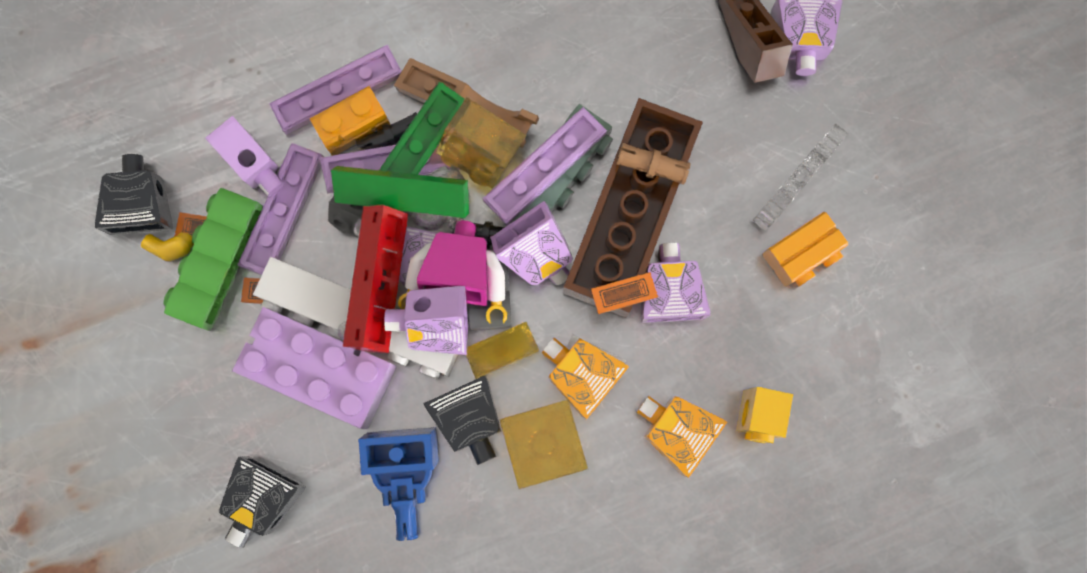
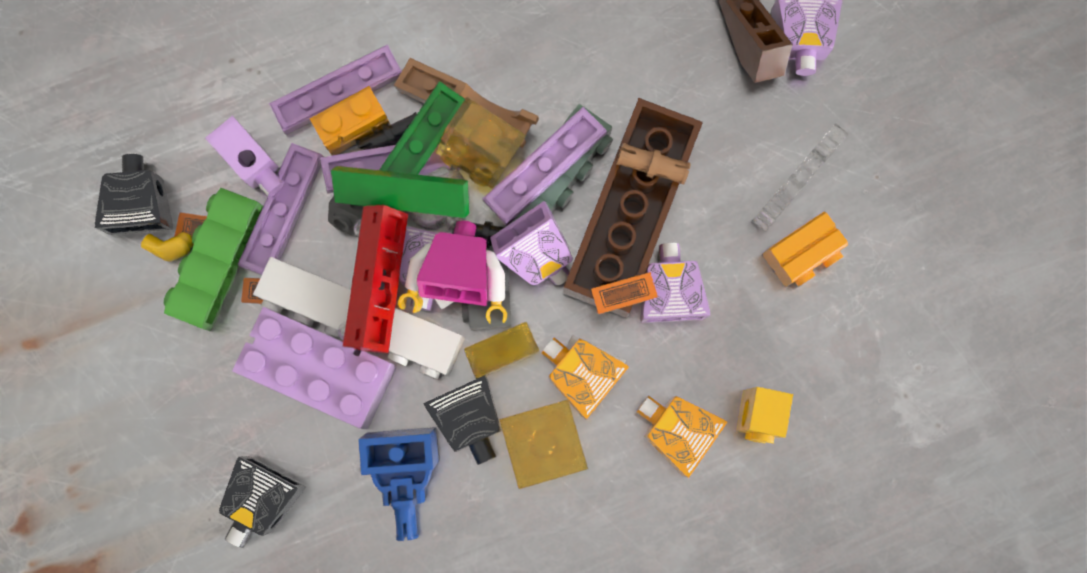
lavender torso [385,286,468,355] -> none

